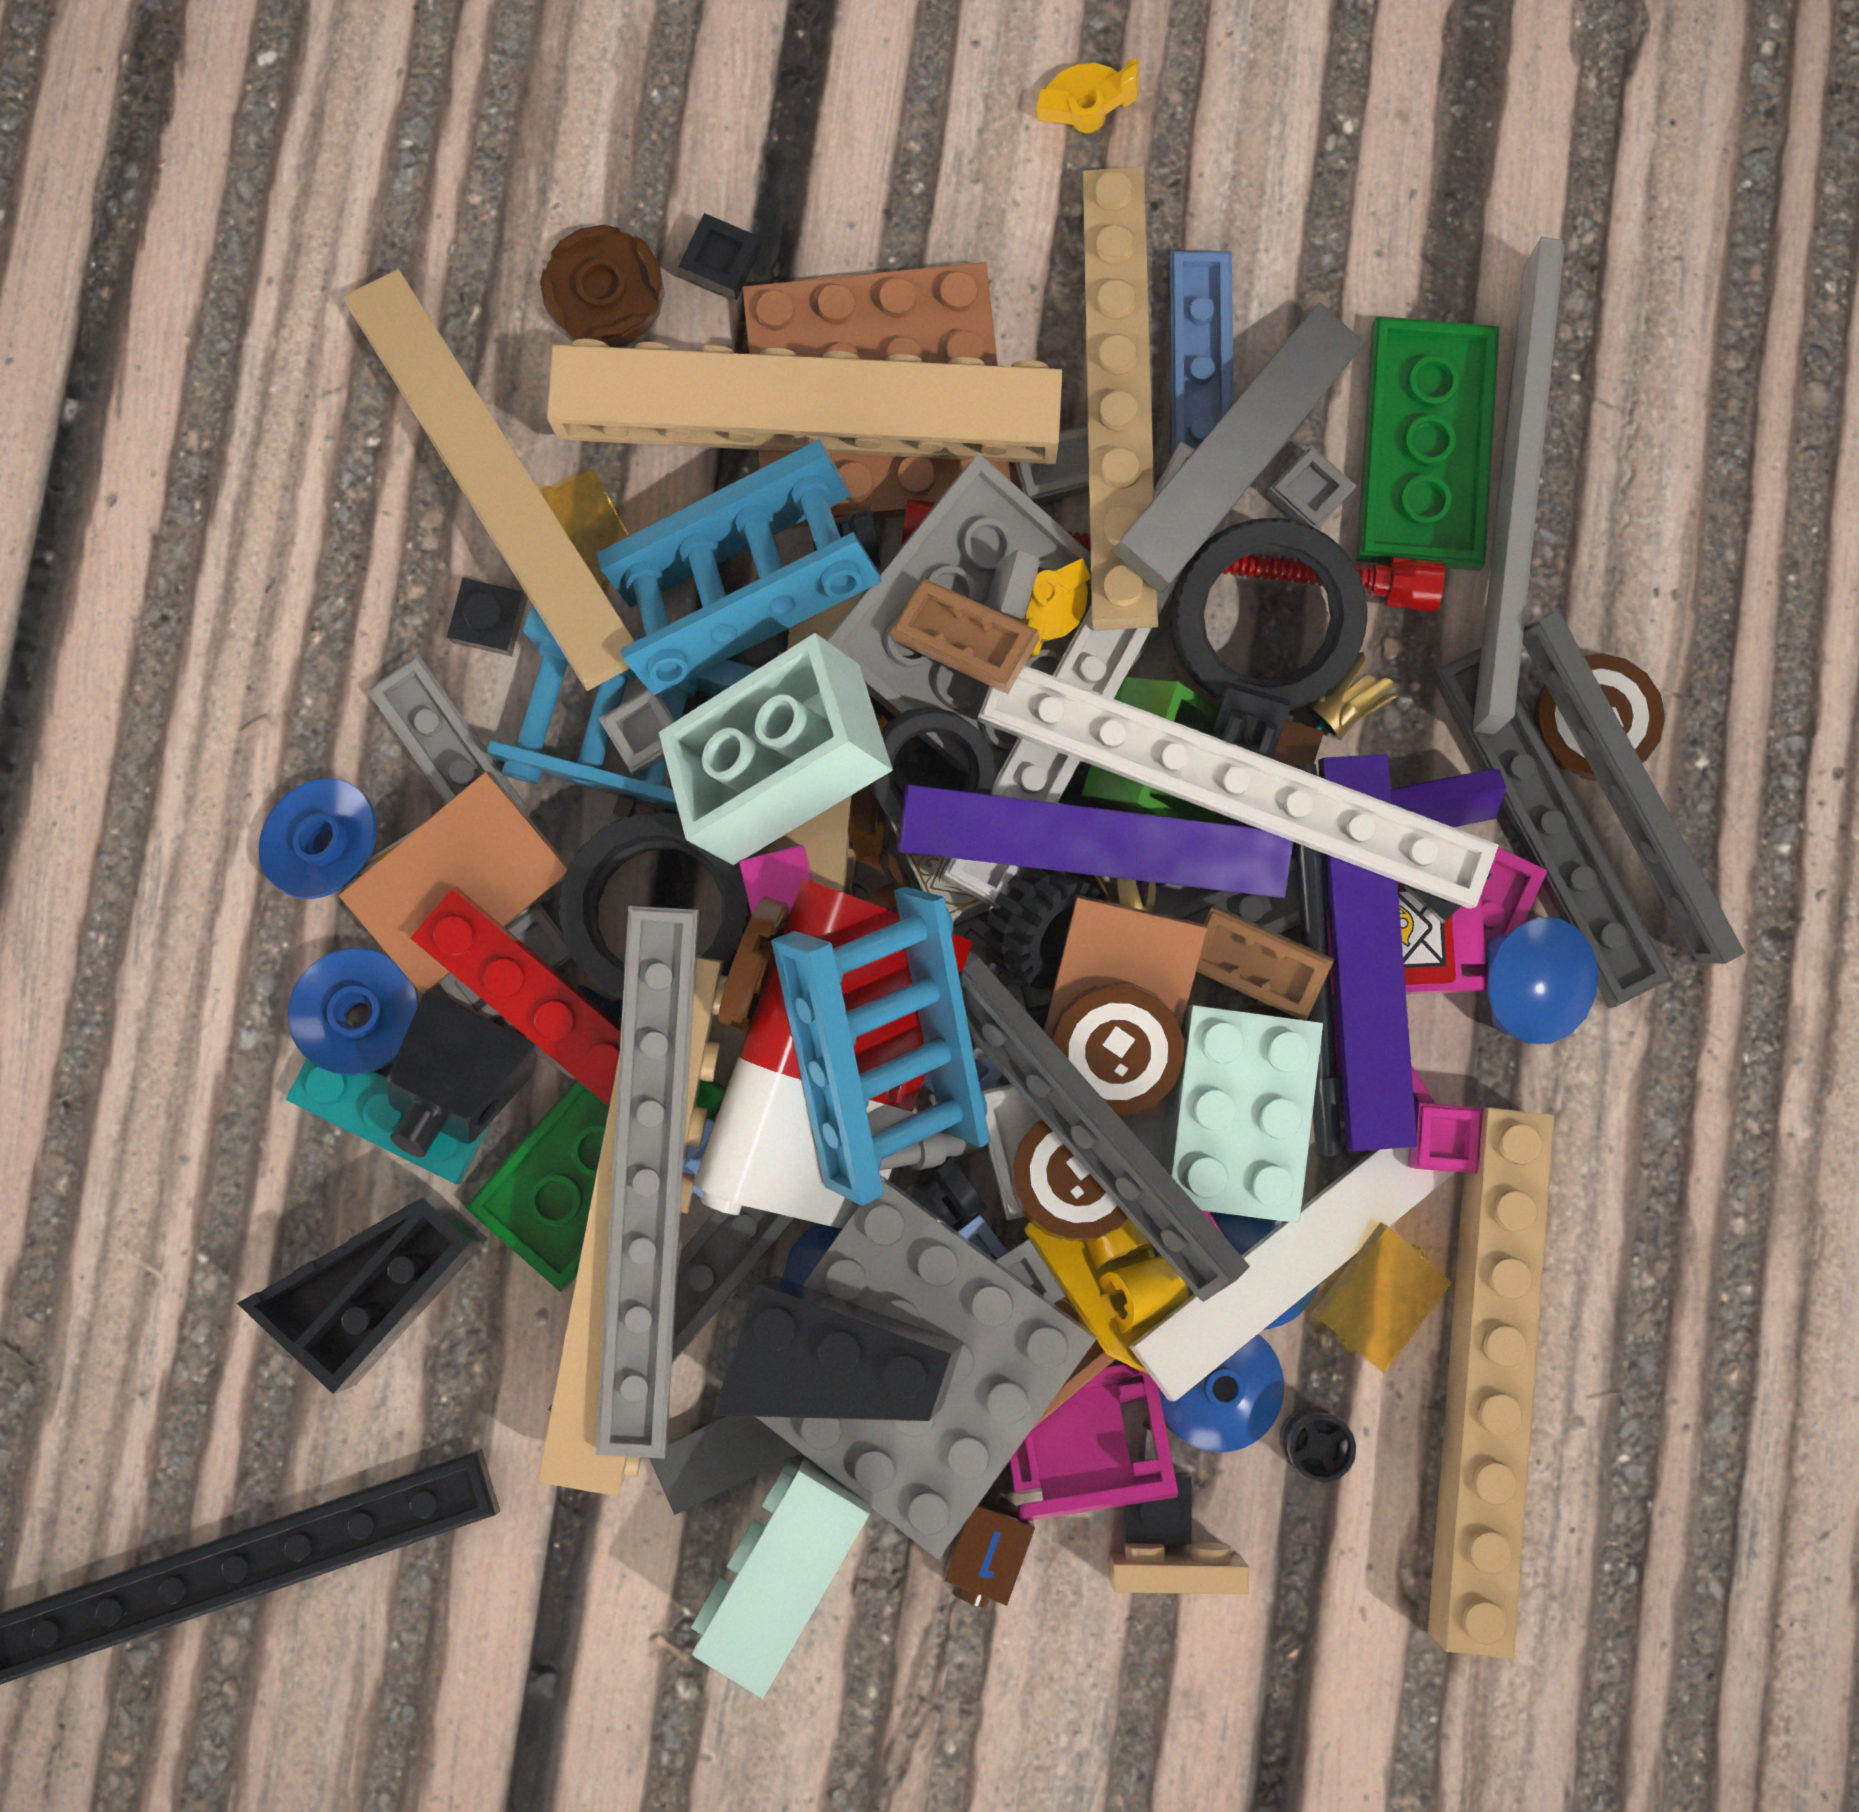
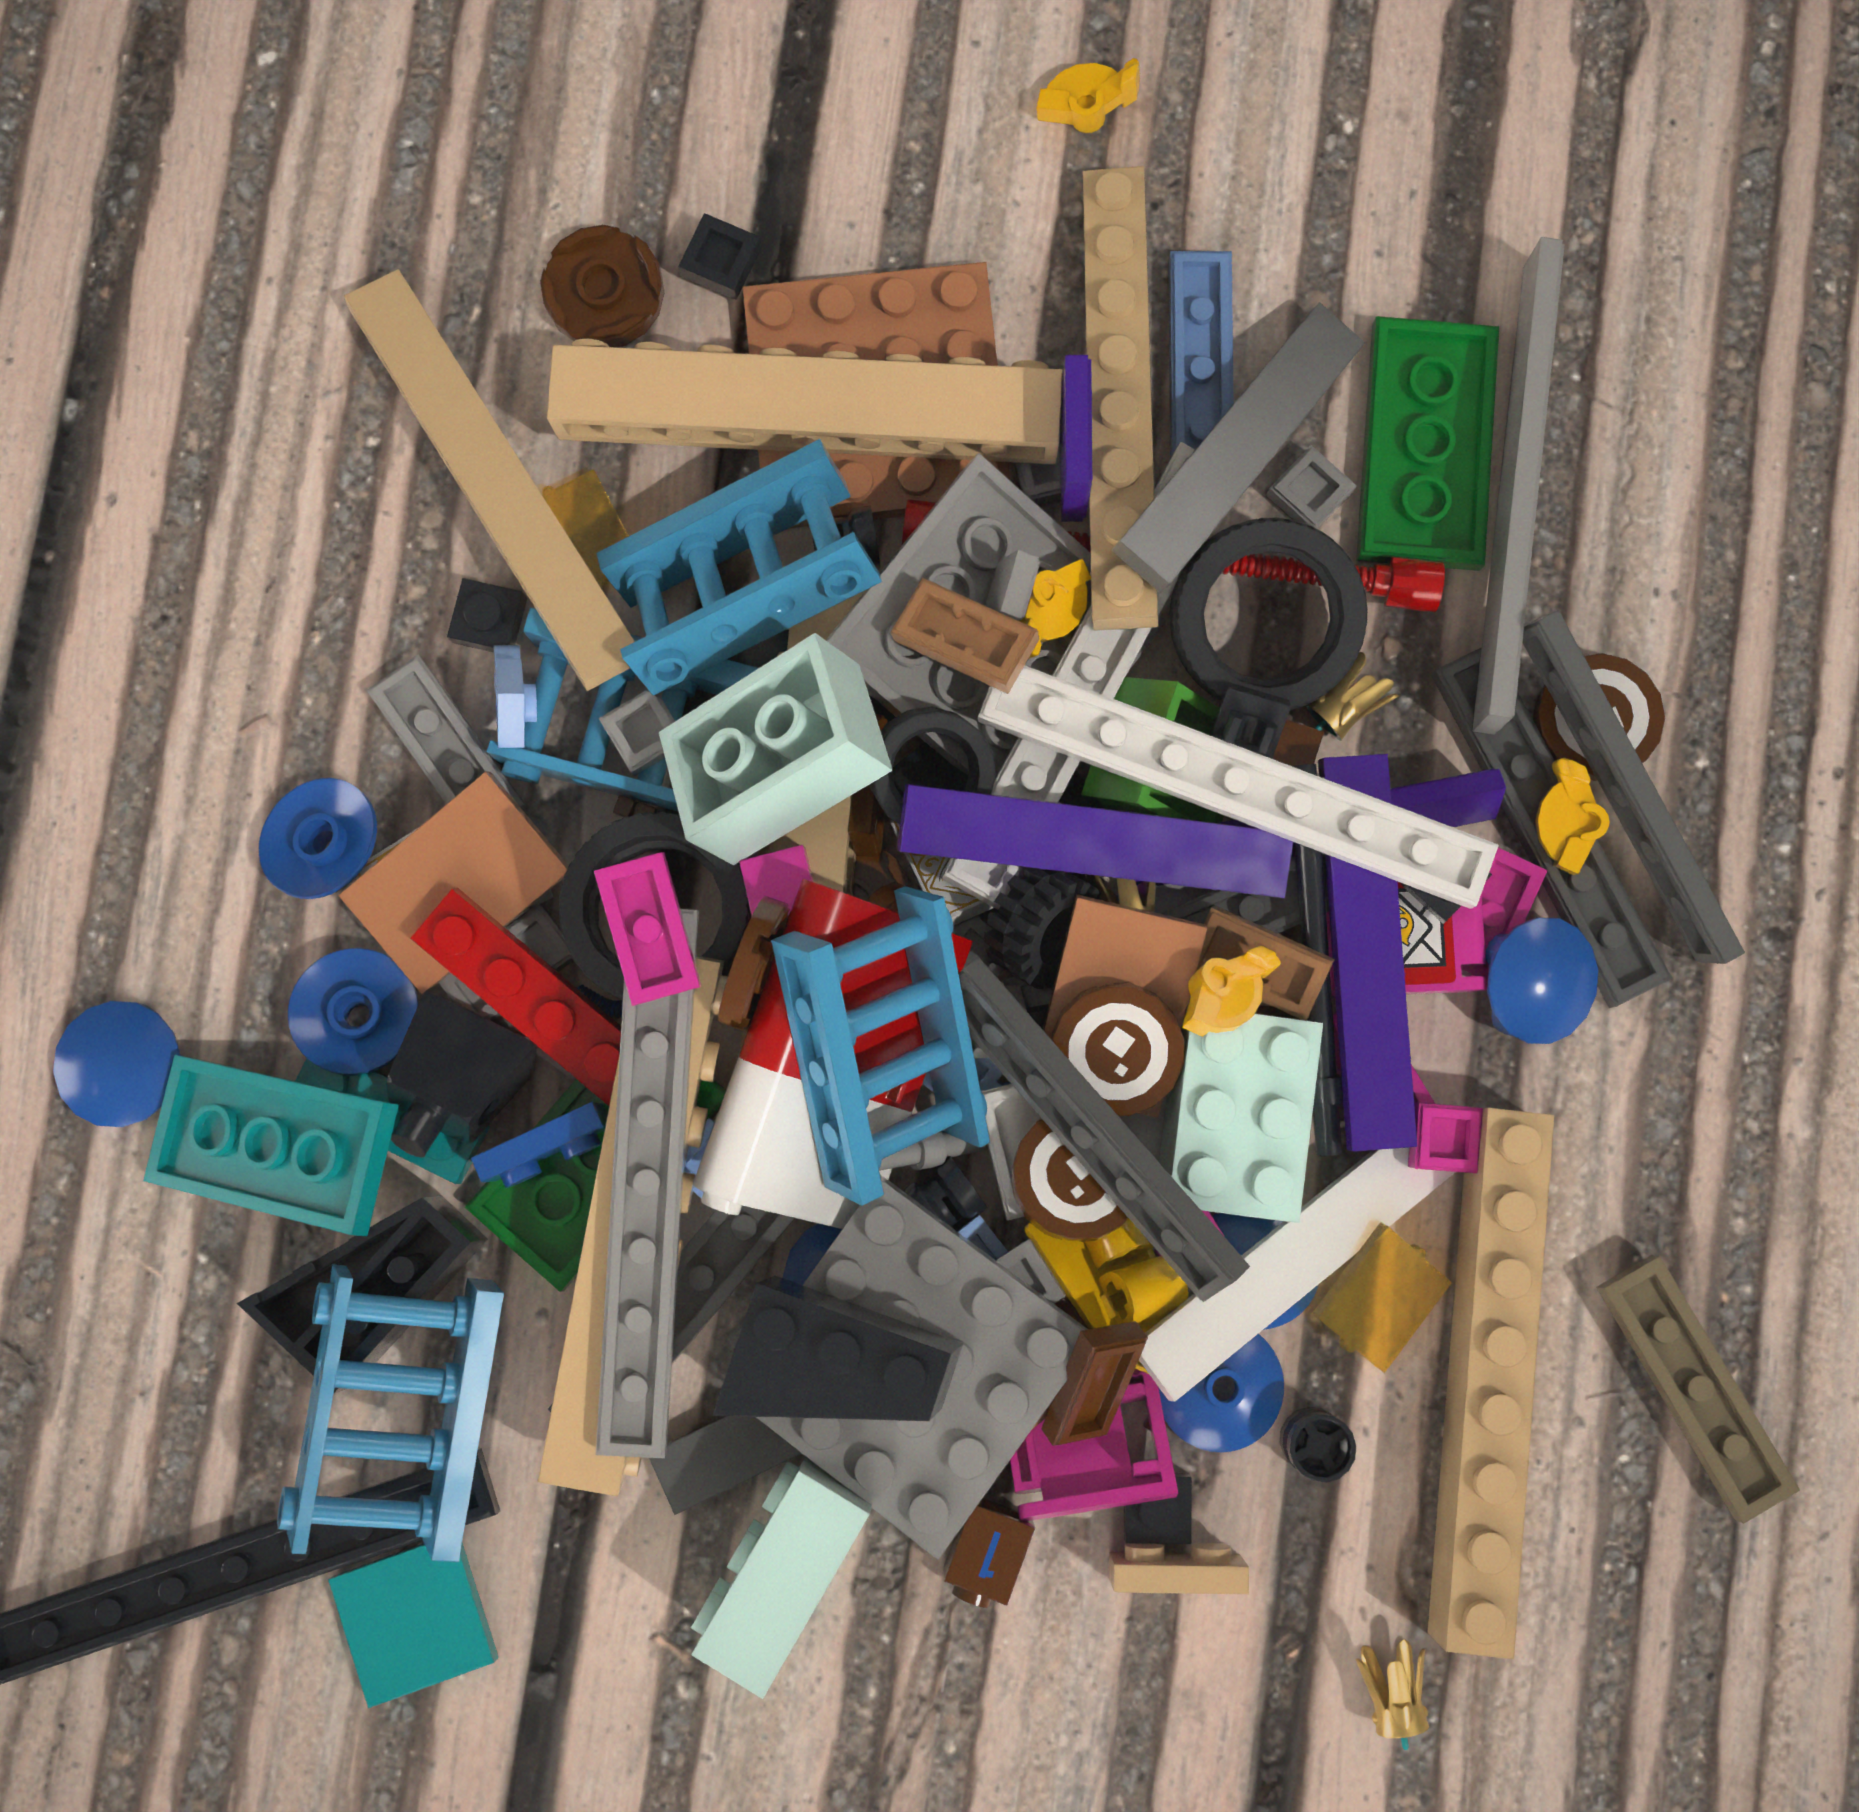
none -> blue dish [53,1001,181,1127]
none -> teal plate [143,1055,399,1236]
none -> dark azure fence [277,1264,504,1562]
none -> teal tile [328,1543,499,1708]
none -> blue plate [471,1102,608,1188]
none -> light blue plate [494,645,537,748]
none -> dark pink plate [594,852,702,1006]
none -> reddish brown tile [1041,1321,1148,1446]
none -> dark purple tile [1060,355,1093,522]
none -> yellow piece [1182,946,1281,1037]
none -> pearl gold piece [1355,1639,1429,1750]
none -> yellow piece [1535,758,1610,875]
none -> dark tan plate [1596,1255,1800,1524]

